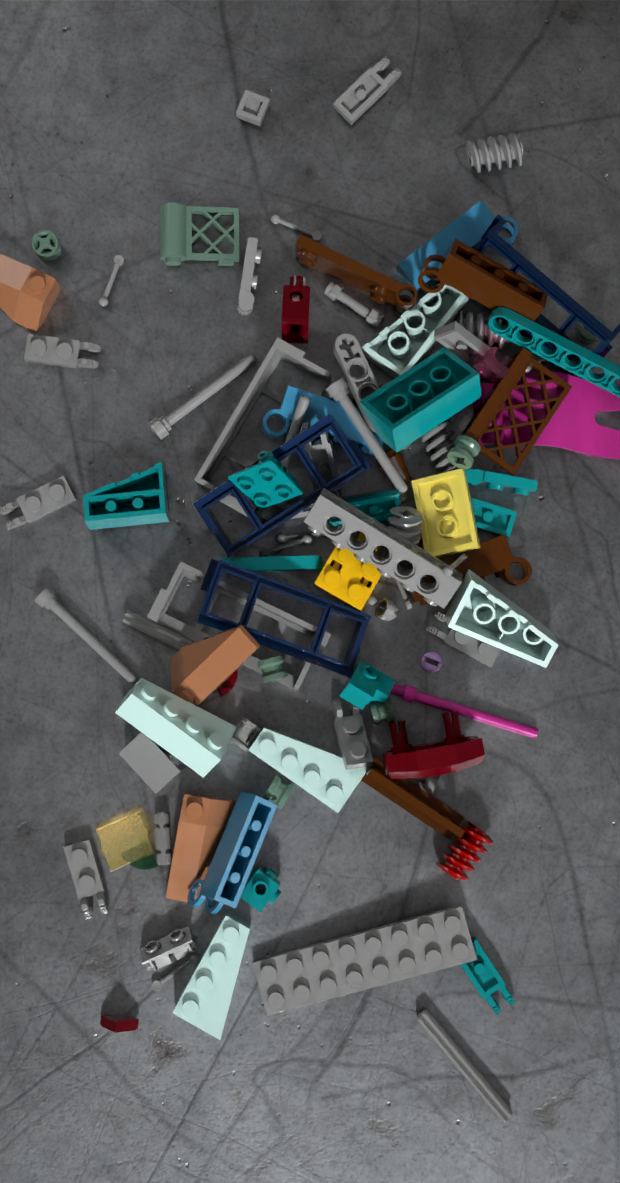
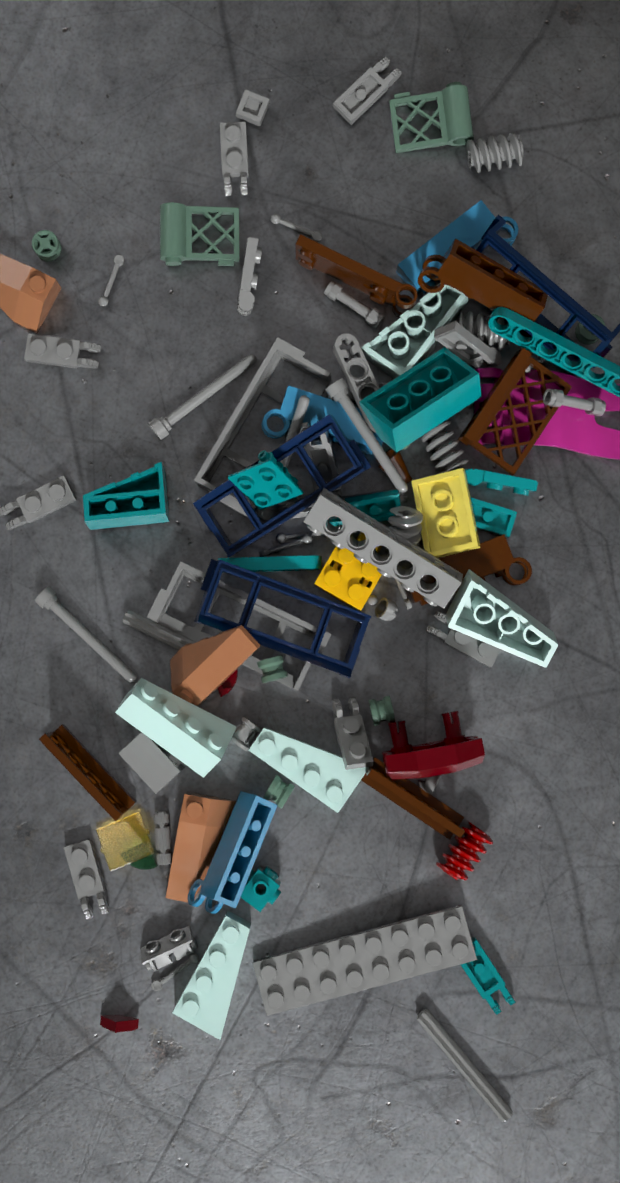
dark red torso [281,275,310,344] -> none
teal brick [339,660,395,710] -> none
dark pink bar [390,684,538,739] -> none
lavender hinge [421,651,443,673] -> none
light grey hinge [443,553,468,576] -> none
sand green wheel [447,435,481,469] -> none
clear pink tile [472,347,509,382] -> none
none -> reddish brown fence [39,724,136,821]
none -> light grey hinge [220,122,249,196]
none -> sand green piece [389,82,474,153]
none -> light grey bar [543,389,606,416]

